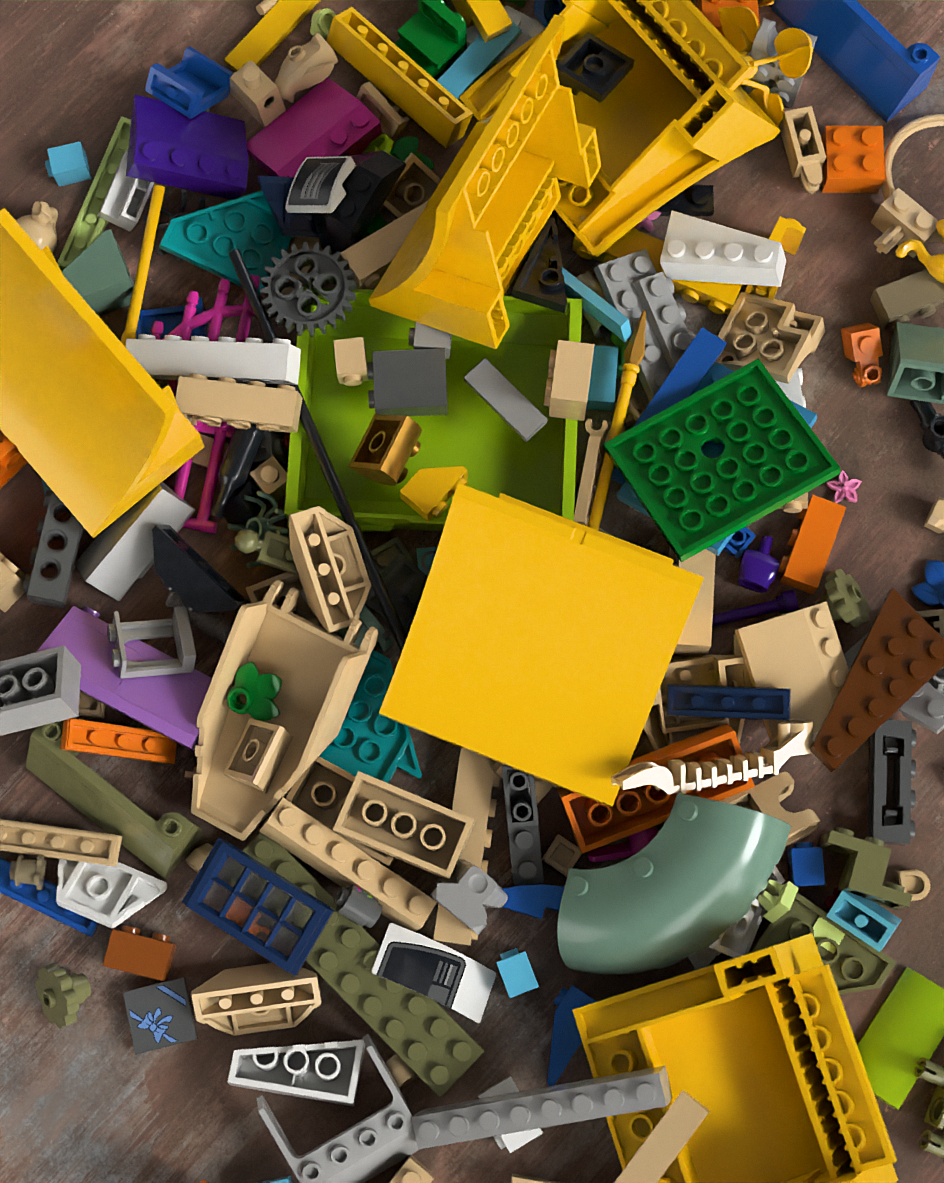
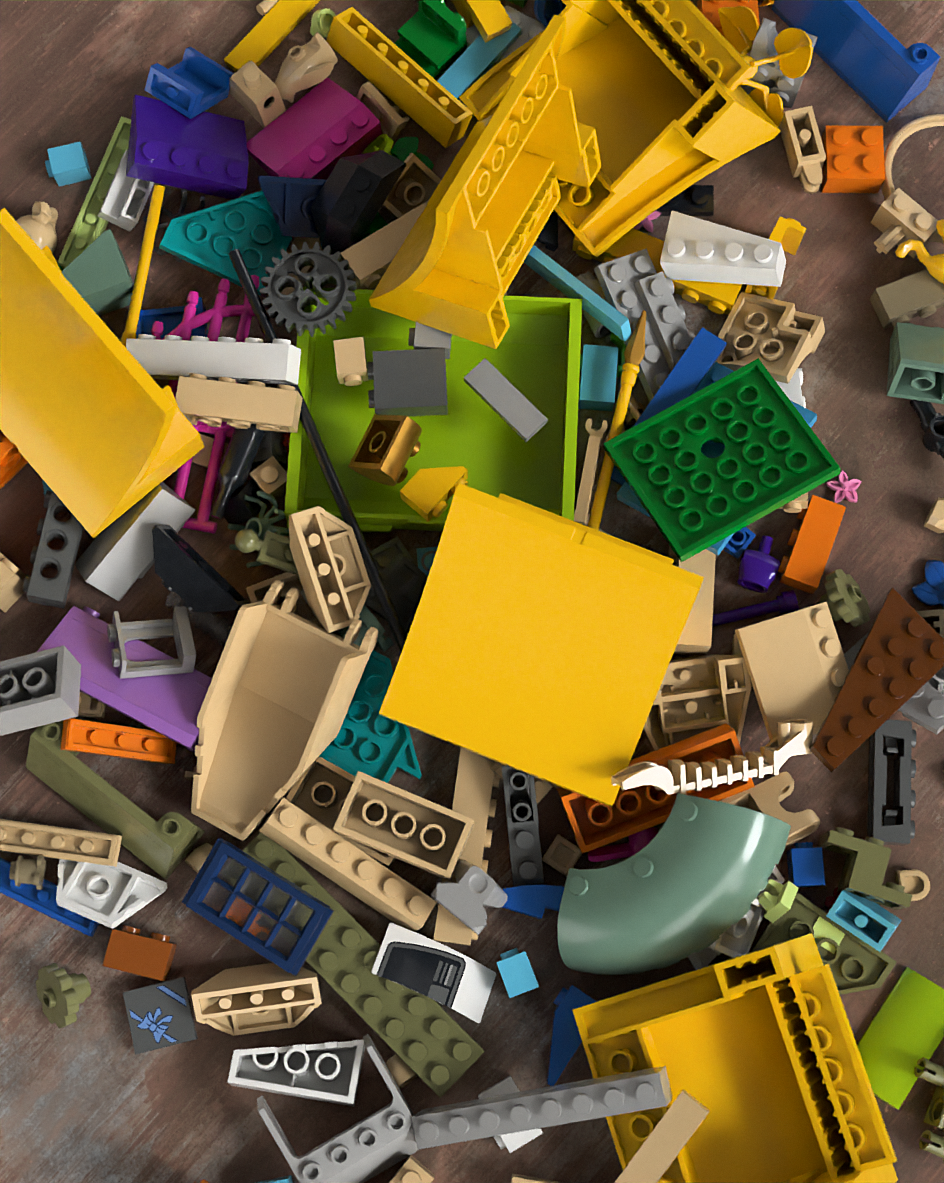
tan slope [223,718,293,793] -> none
green plate [227,662,282,721] -> none
slope [285,156,356,213] -> none
dark grey brick [334,884,383,928] -> none
black wing [512,217,567,314] -> none
tan brick [544,340,595,421] -> none
black plate [556,32,635,103] -> none
dark blue tile [667,684,791,720] -> none
orange brick [841,323,883,387] -> none

